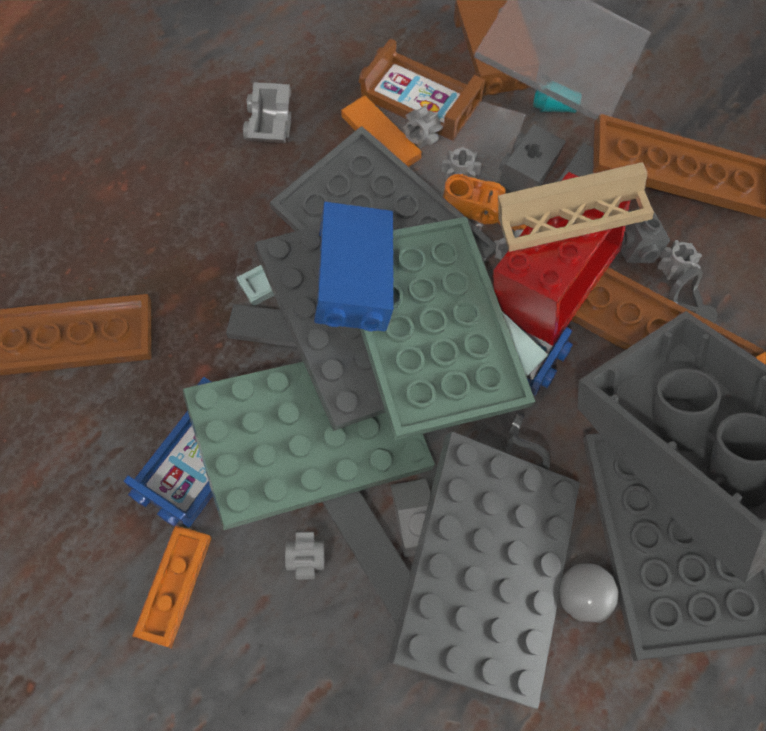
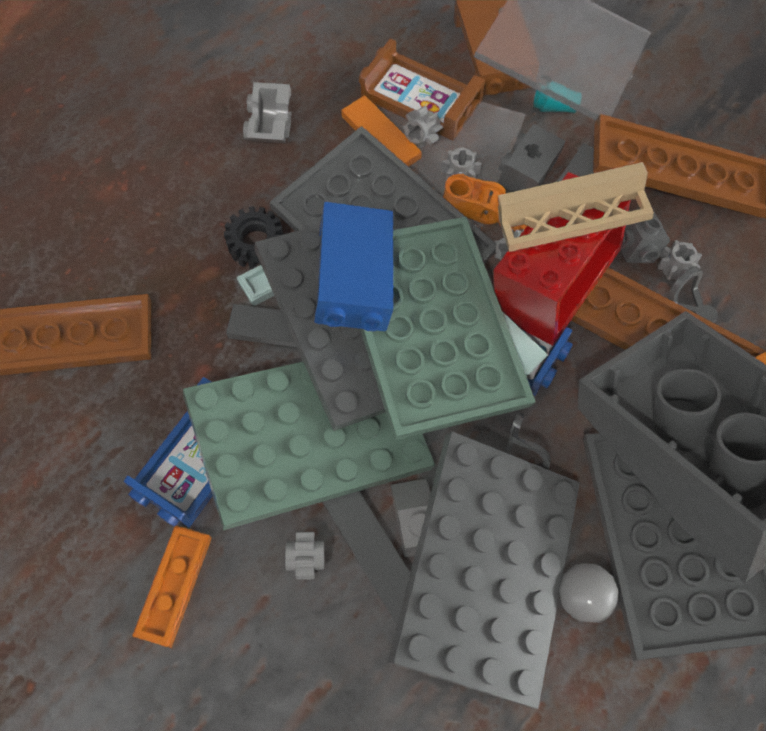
none -> black tyre [224,206,284,269]

